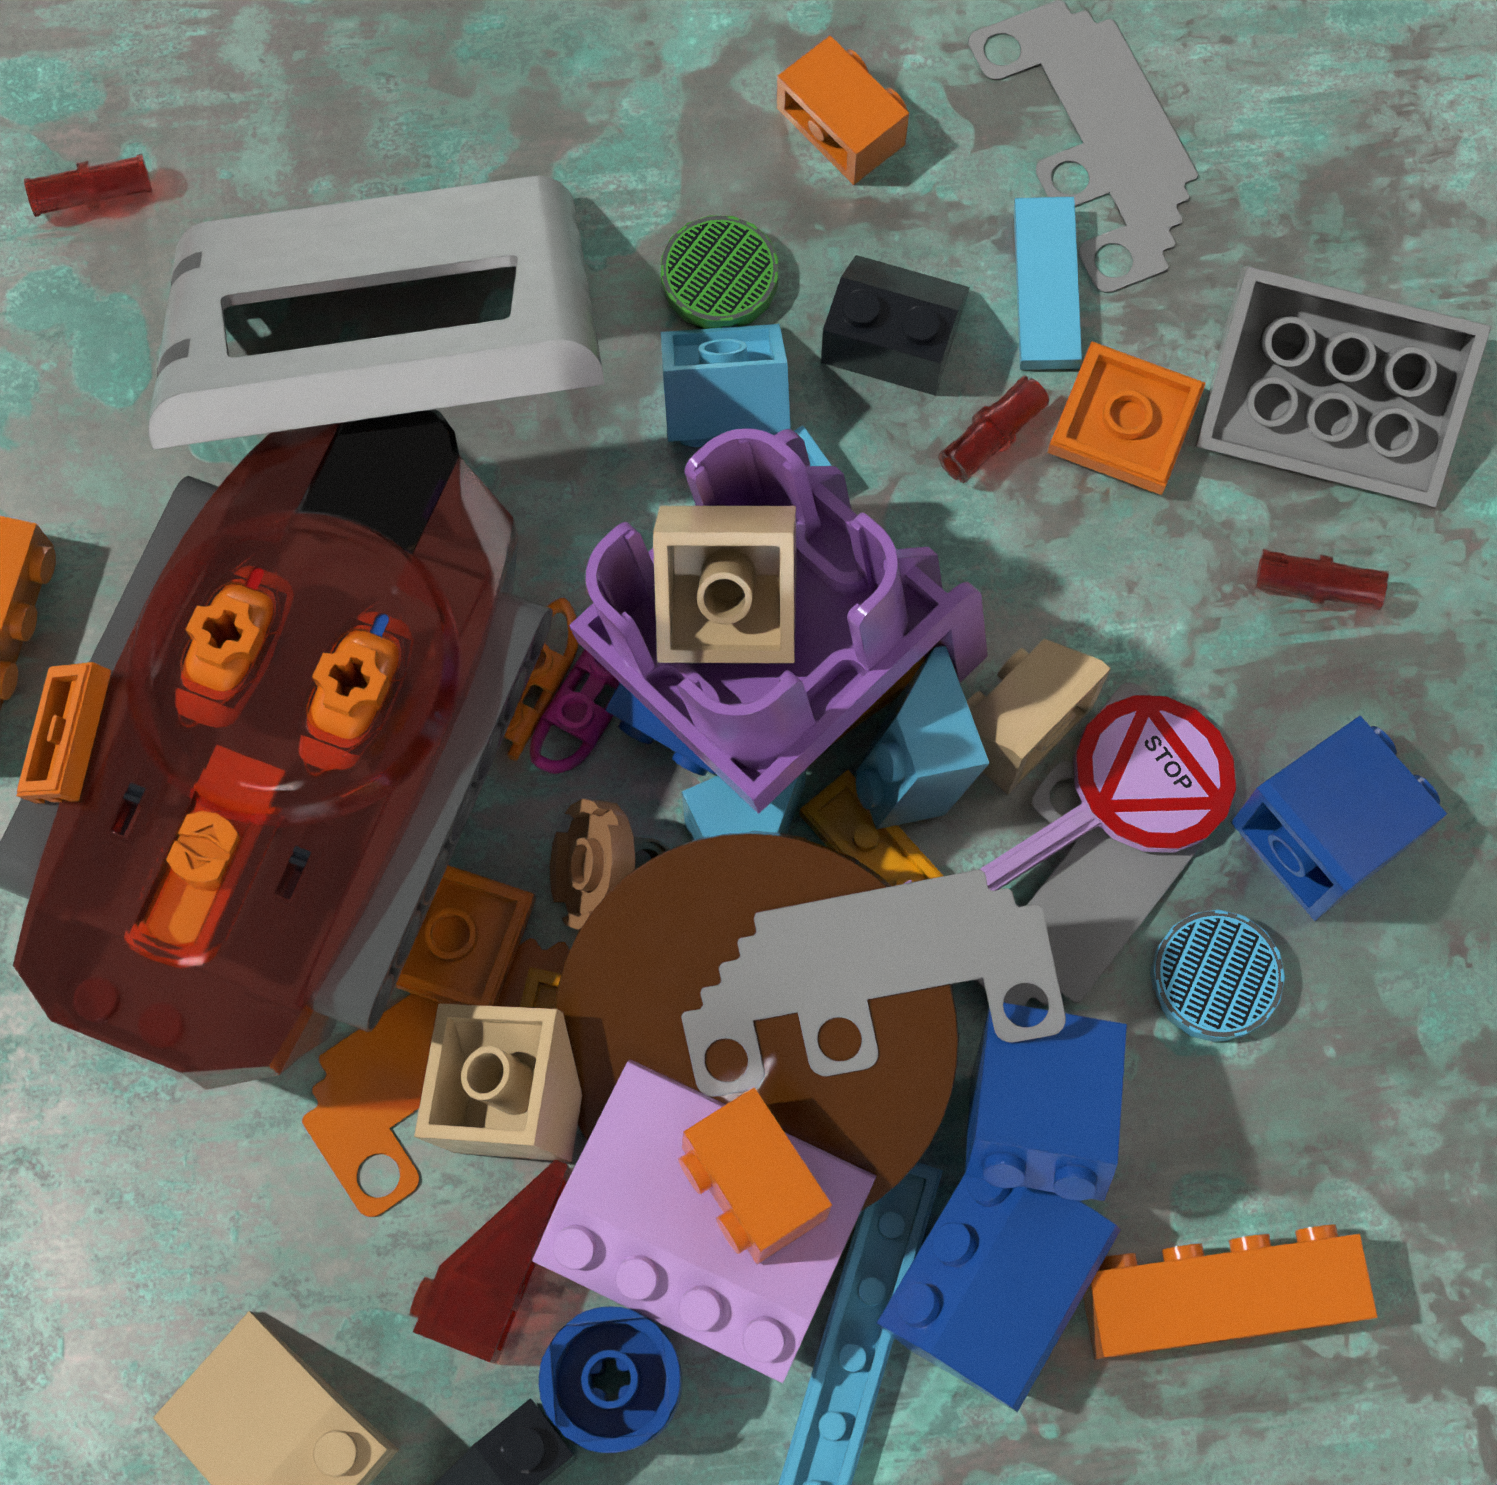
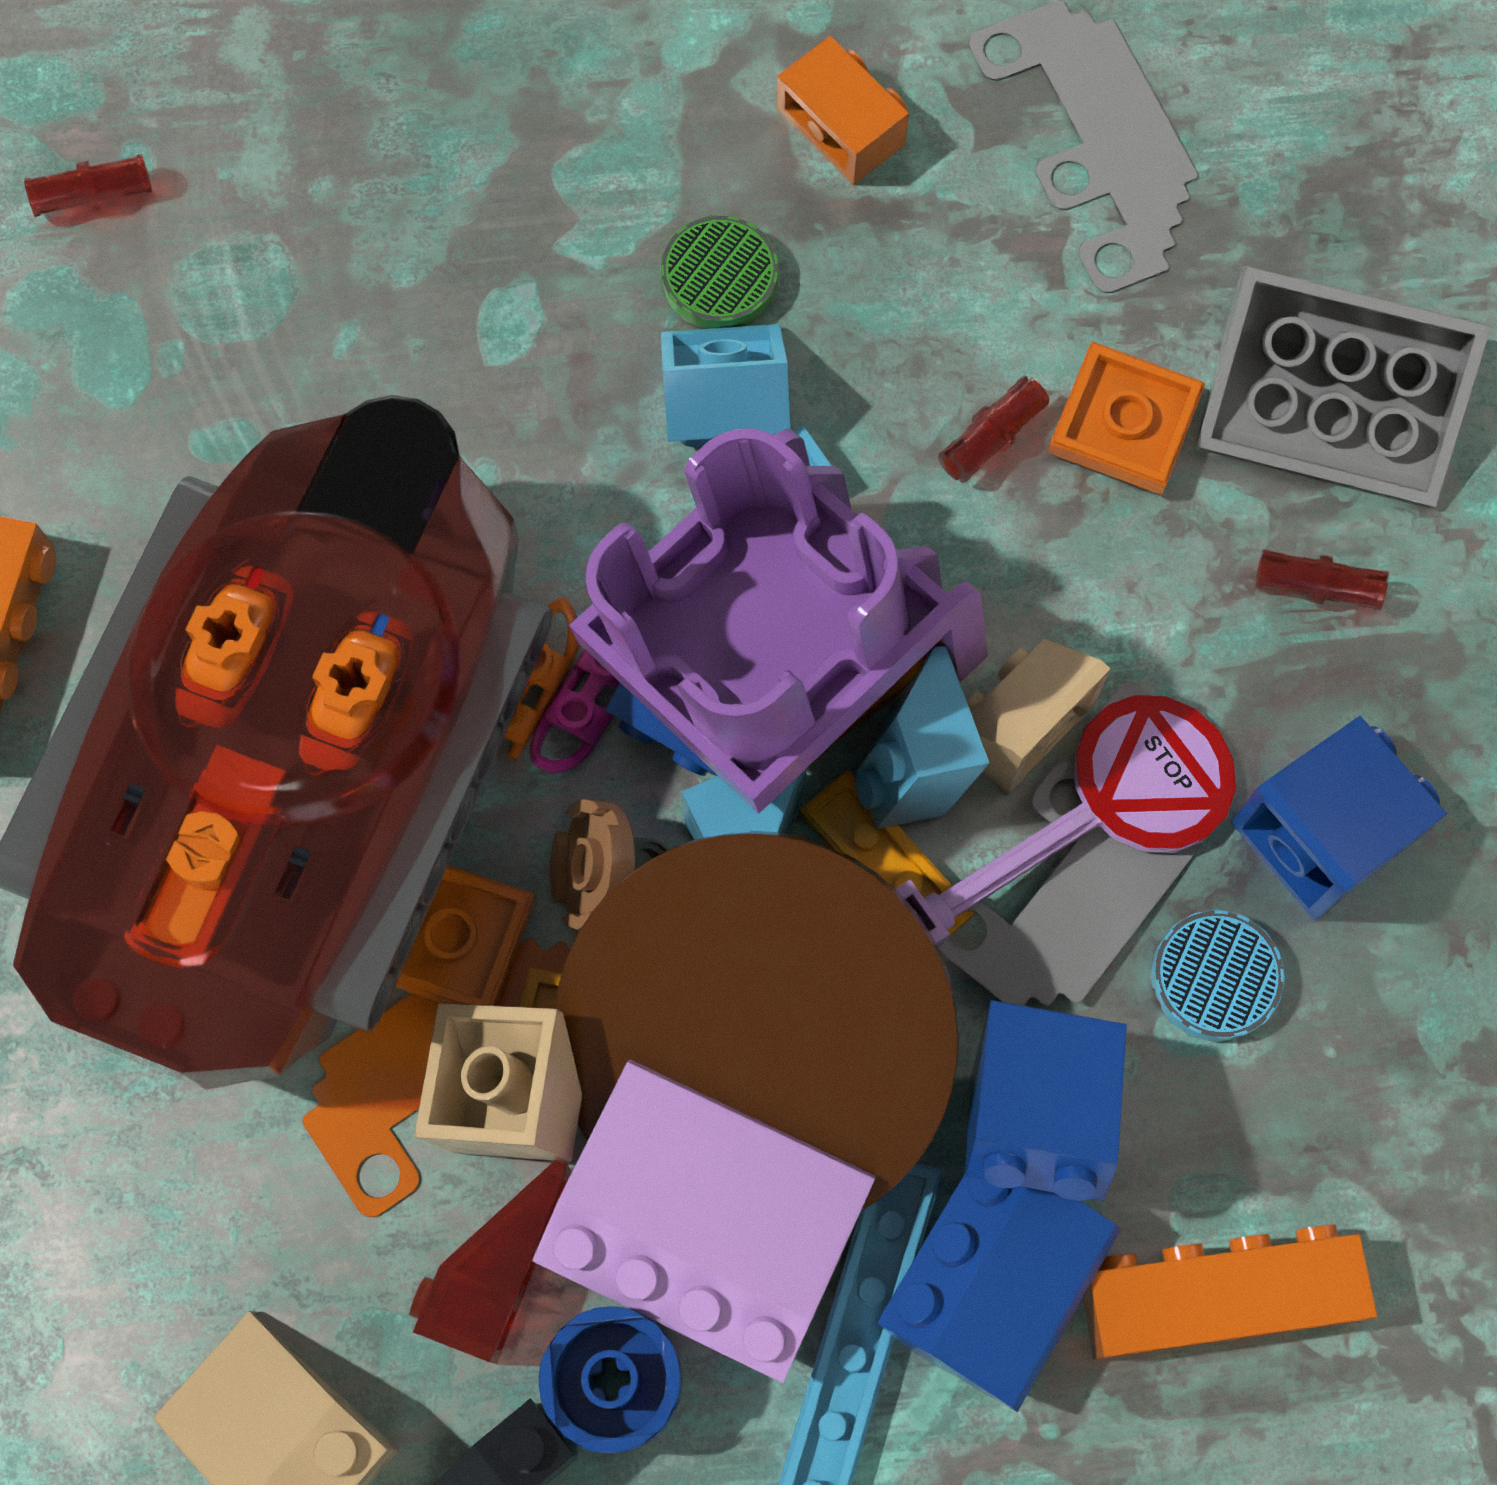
orange tile [16,662,112,804] -> none
light grey door [148,176,605,450] -> none
tan slope [653,506,796,663] -> none
orange brick [678,1087,832,1264] -> none
light grey piece [681,869,1066,1097] -> none
black slope [821,255,970,396] -> none
medium azure tile [1013,197,1082,370] -> none

